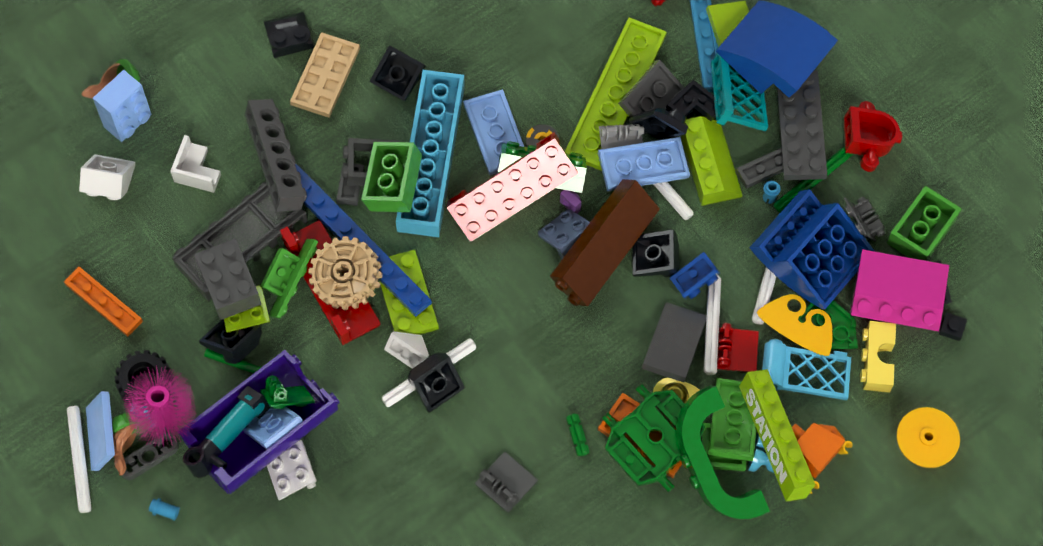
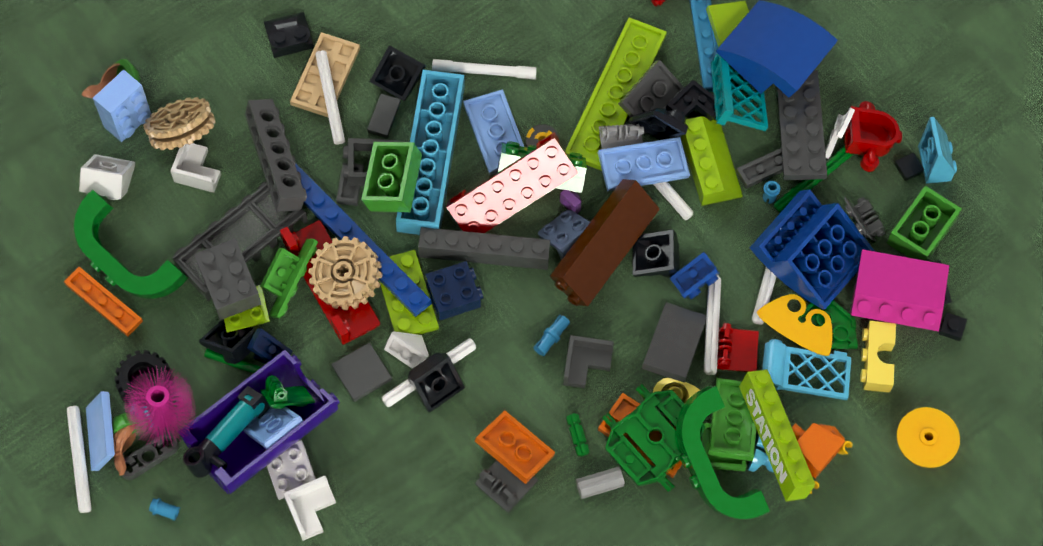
none -> green arch [74,190,188,299]
none -> tan piece [143,97,216,150]
none -> dark blue slope [247,329,293,364]
none -> white panel [283,476,336,541]
none -> white axle [315,50,345,145]
none -> dark grey tile [331,342,392,402]
none -> dark grey tile [367,94,401,138]
none -> dark grey brick [418,227,550,270]
none -> dark blue brick [425,261,484,320]
none -> white piece [432,59,537,80]
none -> orange plate [475,410,555,484]
none -> dark azure pin [533,315,570,356]
none -> dark grey panel [563,335,614,388]
none -> light grey axle [576,466,625,499]
none -> white piece [825,107,855,159]
none -> black tile [894,152,924,181]
none -> medium azure slope [918,117,957,184]

